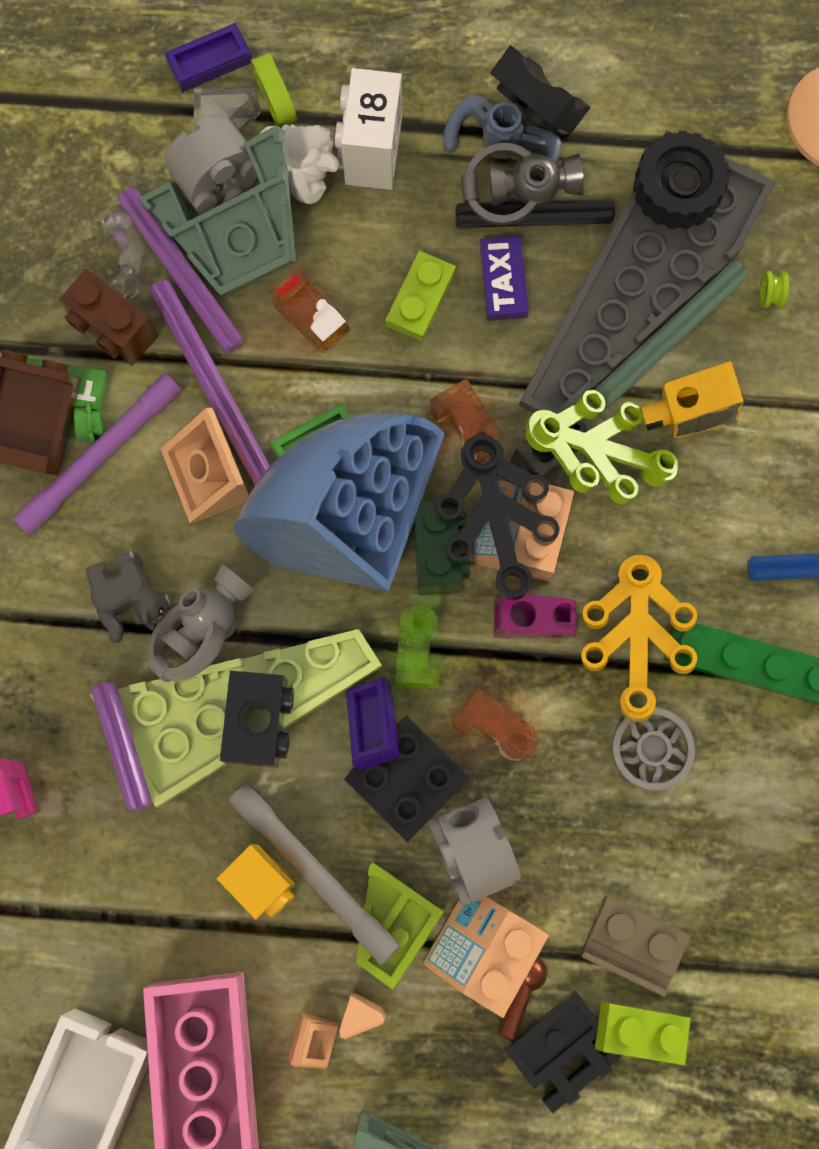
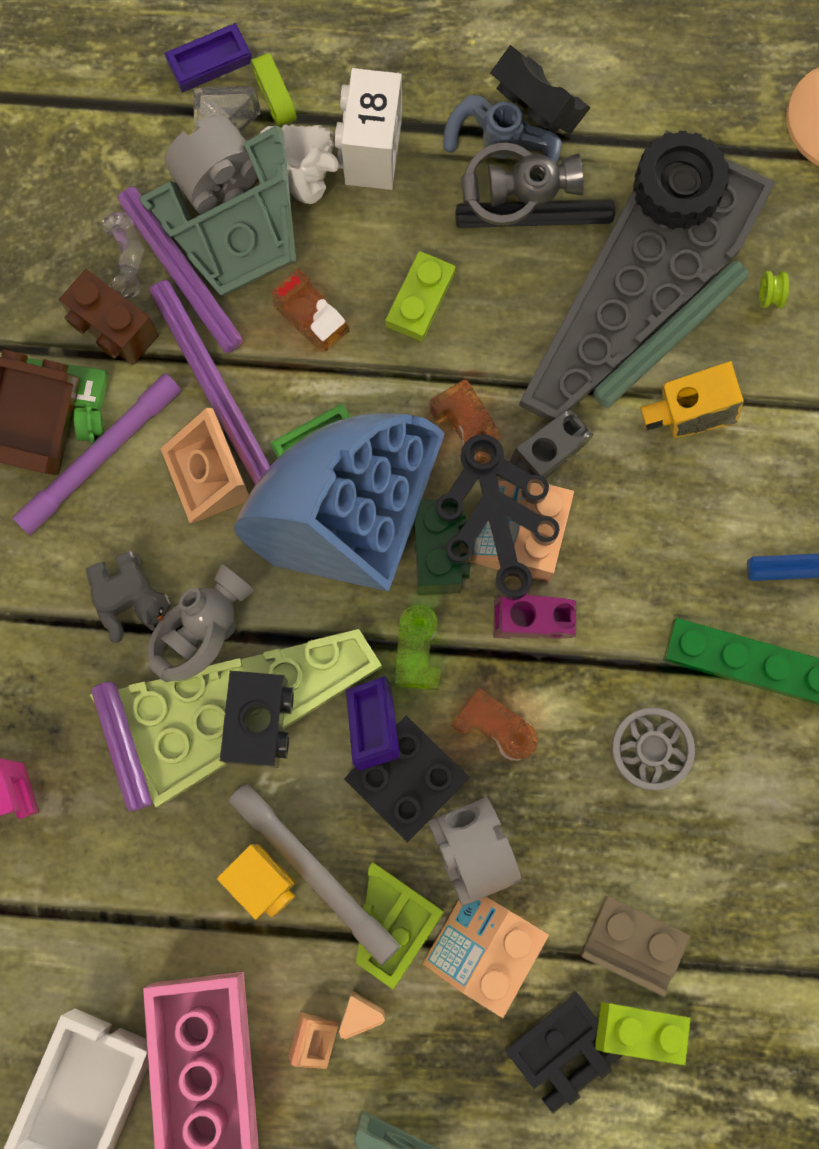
dark purple tile [480,236,529,321] -> none
copper bar [497,956,547,1042] -> none
lime plant [525,390,678,505] -> none
yellow plant [581,555,697,722] -> none

